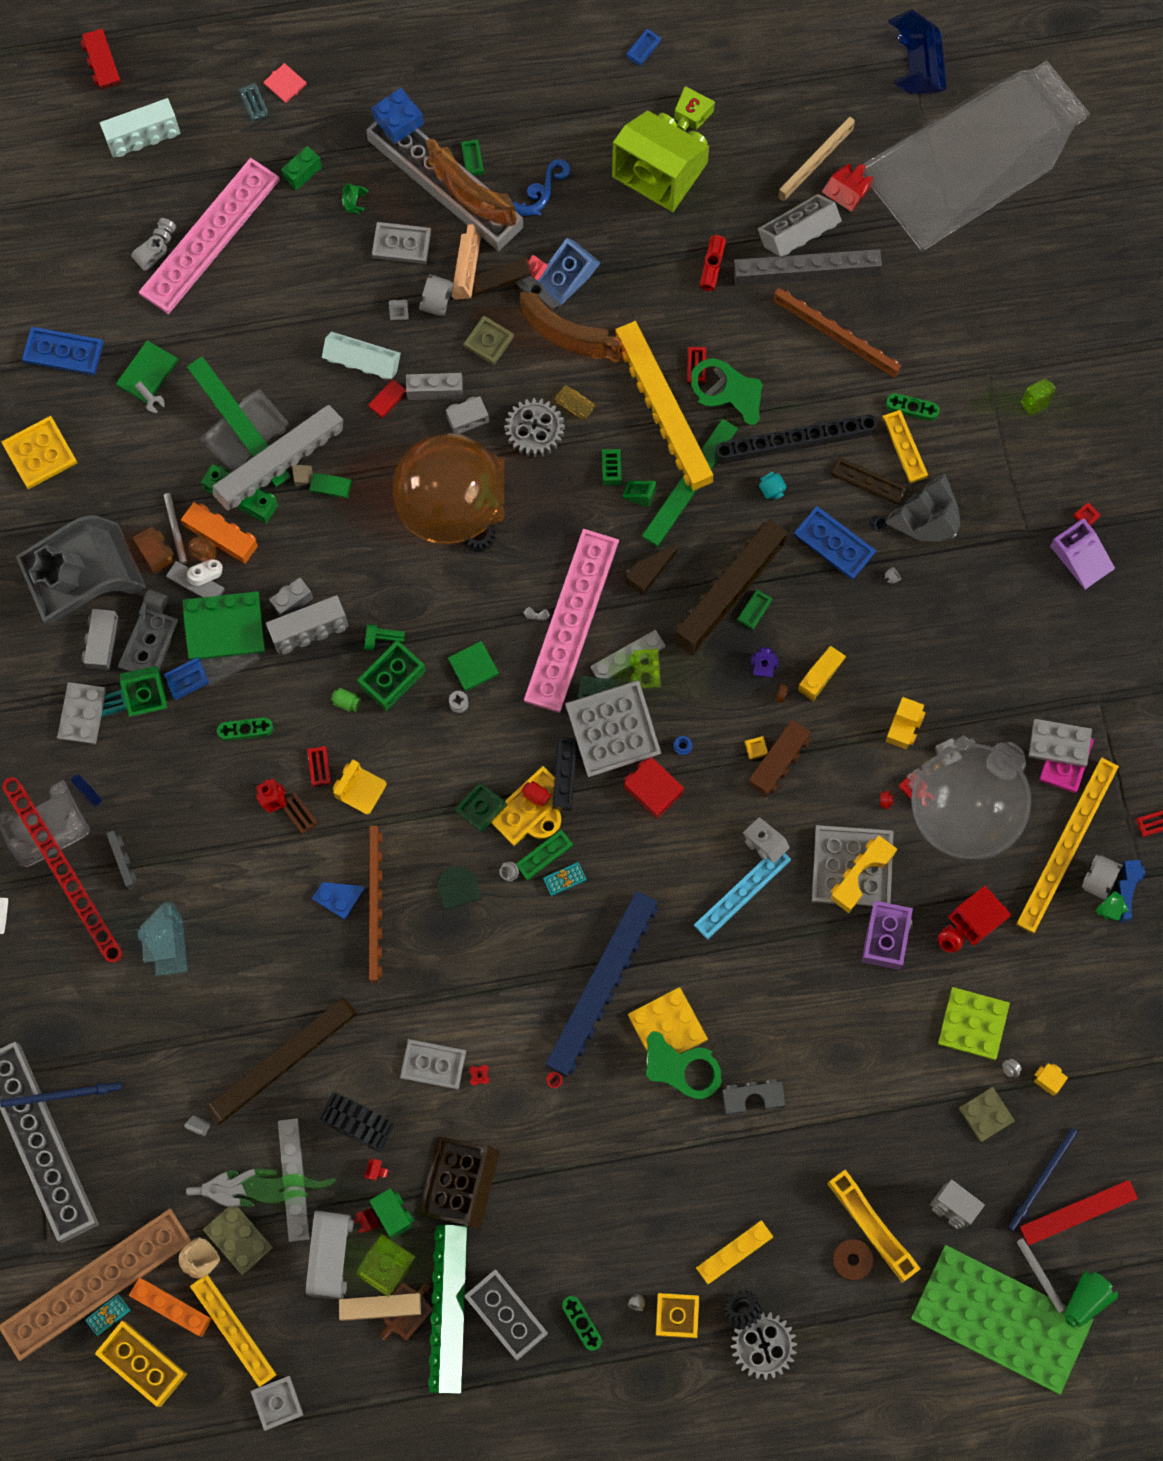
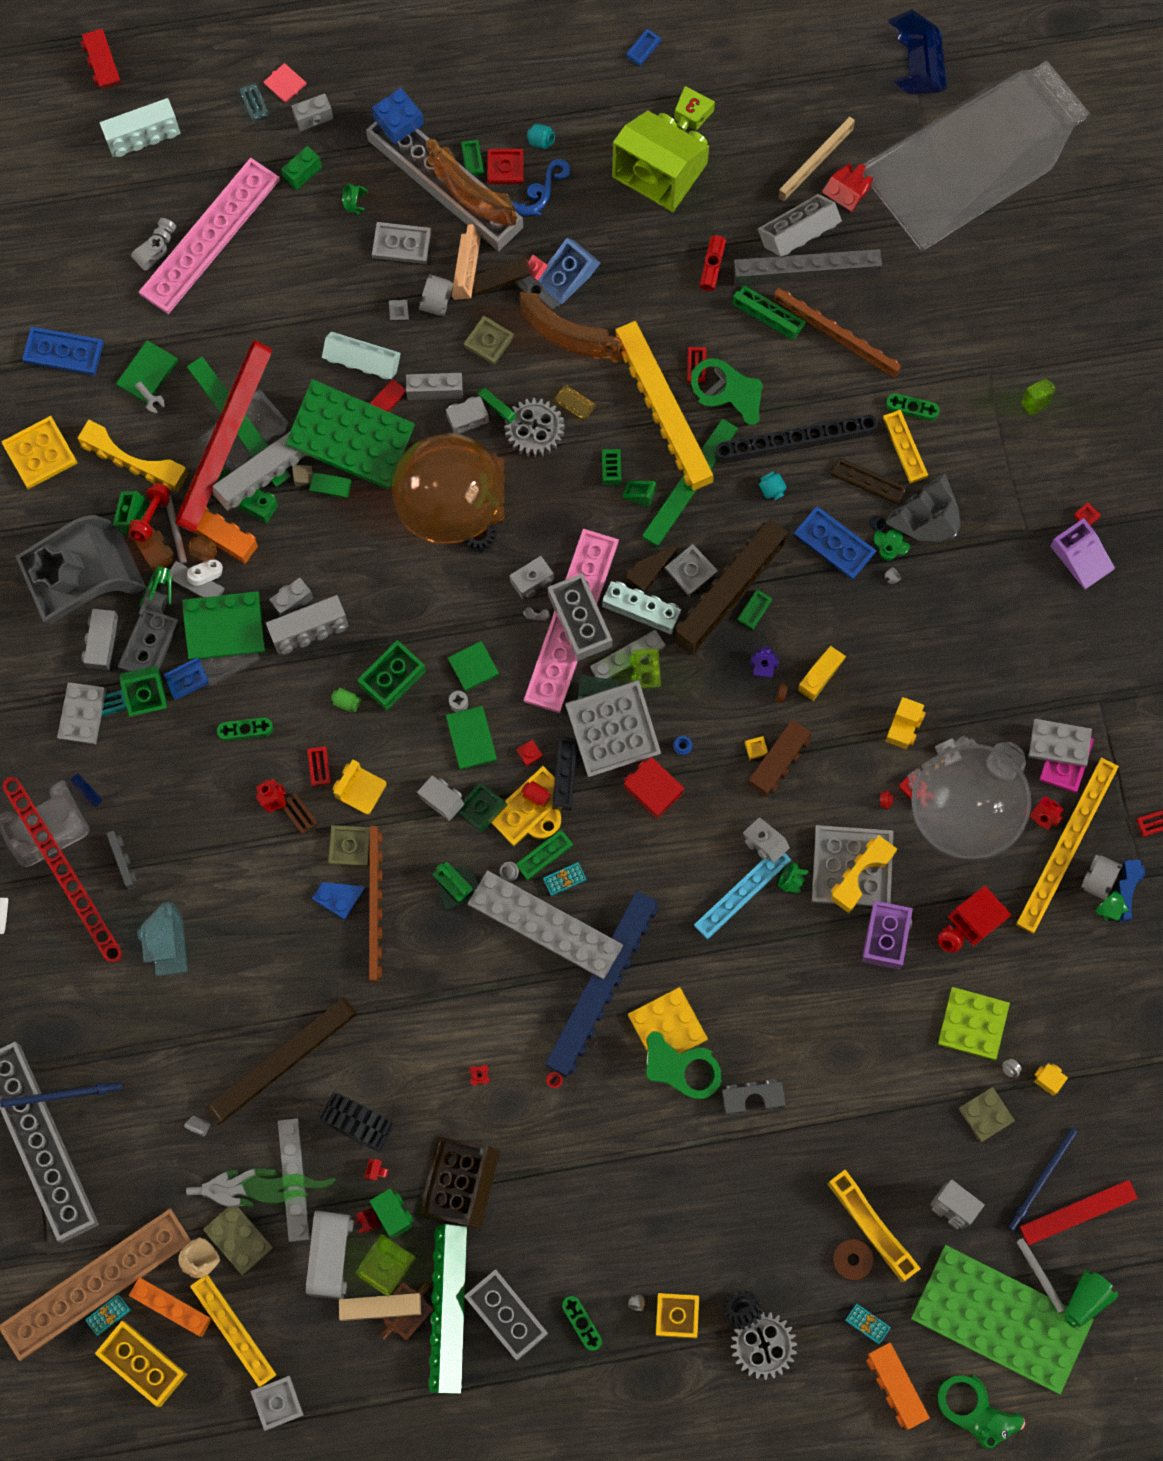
green piece [364,624,405,651] -> none
light grey tile [400,1039,467,1090] -> none
yellow plate [696,1220,773,1285] -> none
none -> yellow arch [78,420,188,493]
none -> green brick [113,491,149,535]
none -> red piece [128,483,170,543]
none -> green plant [138,566,173,608]
none -> red beam [175,340,272,532]
none -> green plate [285,379,415,490]
none -> light grey brick [292,94,333,131]
none -> olive plate [329,825,370,867]
none -> light grey brick [417,775,464,821]
none -> green hinge [432,861,473,902]
none -> green tile [446,706,497,770]
none -> light grey plate [468,870,623,980]
none -> green beam [477,387,517,424]
none -> red tile [487,149,524,184]
none -> light grey brick [509,556,554,599]
none -> red plate [516,739,543,767]
none -> teal head [527,124,555,149]
none -> light grey brick [547,573,612,661]
none -> light aqua brick [602,581,681,635]
none -> light grey plate [665,544,718,597]
none -> green fence [732,285,806,341]
none -> green piece [778,862,808,893]
none -> tile [845,1304,891,1345]
none -> orange brick [866,1342,930,1430]
none -> green plate [874,529,910,561]
none -> green animal [936,1374,1025,1450]
none -> red brick [1029,796,1064,830]

